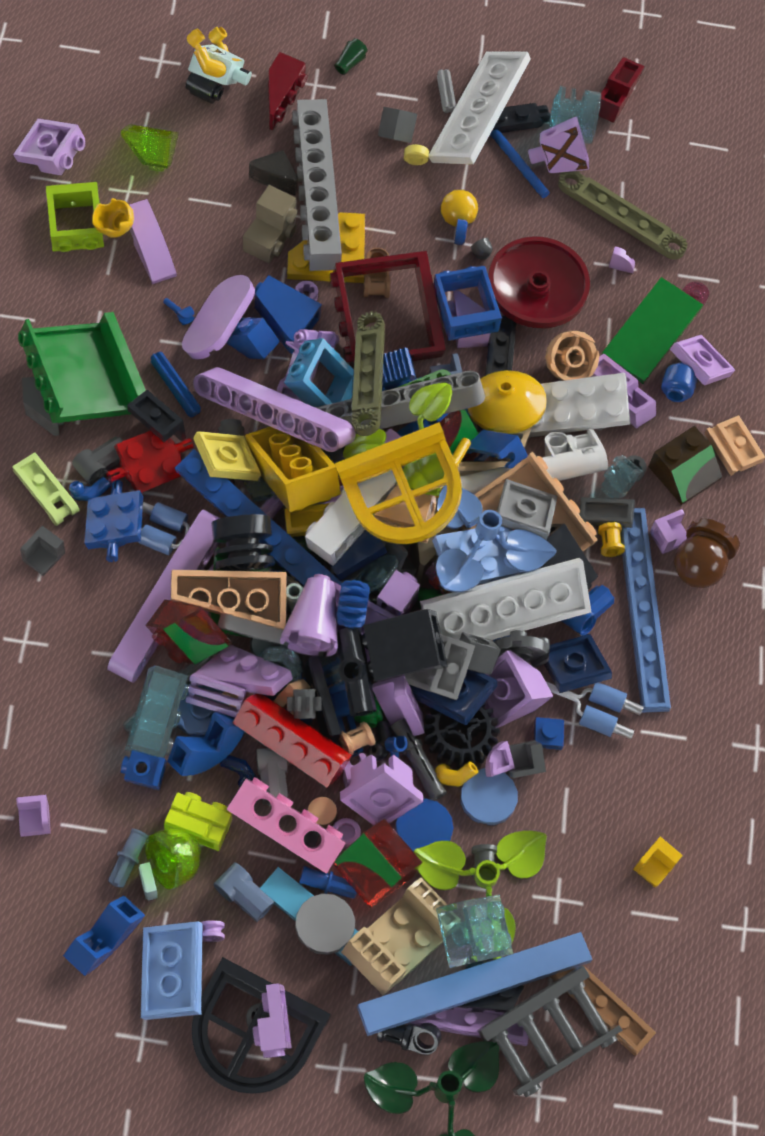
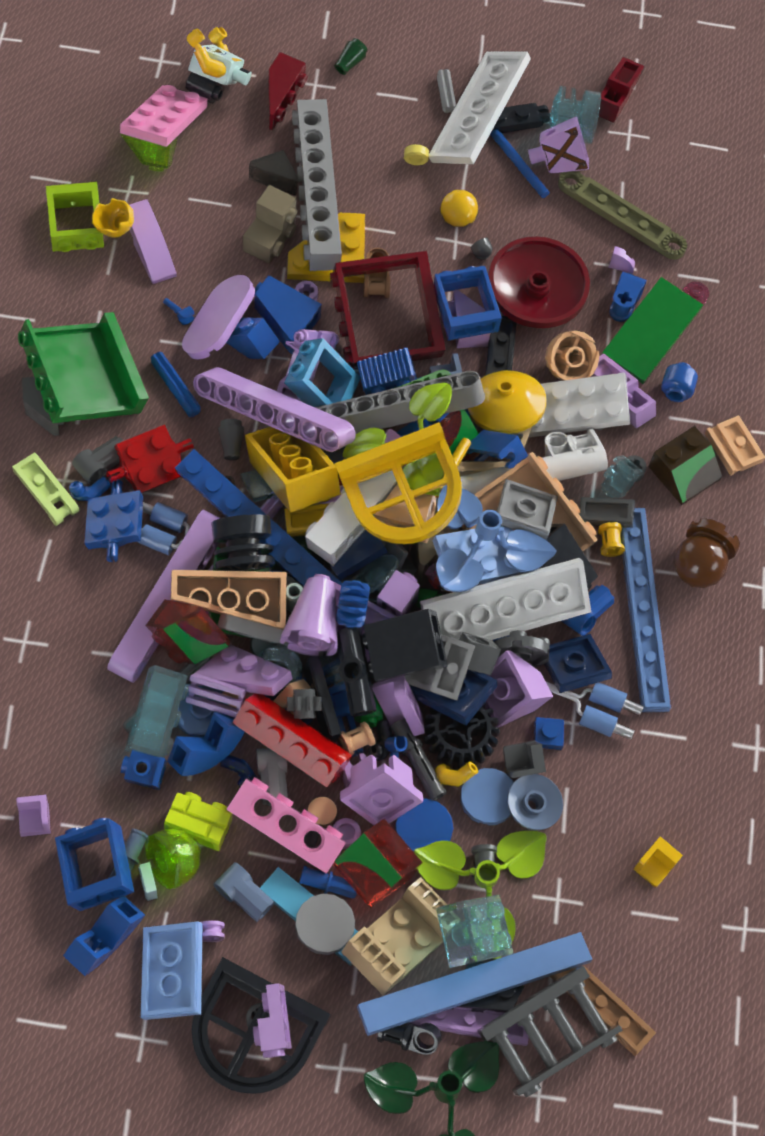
lavender plate [13,119,85,175] -> none
dark grey panel [20,526,65,575] -> none
black panel [127,390,186,442] -> none
light yellow plate [193,432,261,481] -> none
olive plate [351,311,385,436] -> none
dark grey panel [378,107,417,143] -> none
blue tile [454,219,468,245] -> none
lavender tile [485,741,515,777] -> none
lavender panel [650,509,687,554] -> none
lavender tile [670,335,735,386] -> none
none -> blue window [55,818,134,911]
none -> bright pink plate [120,85,208,147]
none -> sand blue dish [507,774,563,831]
none -> blue piece [609,271,647,322]

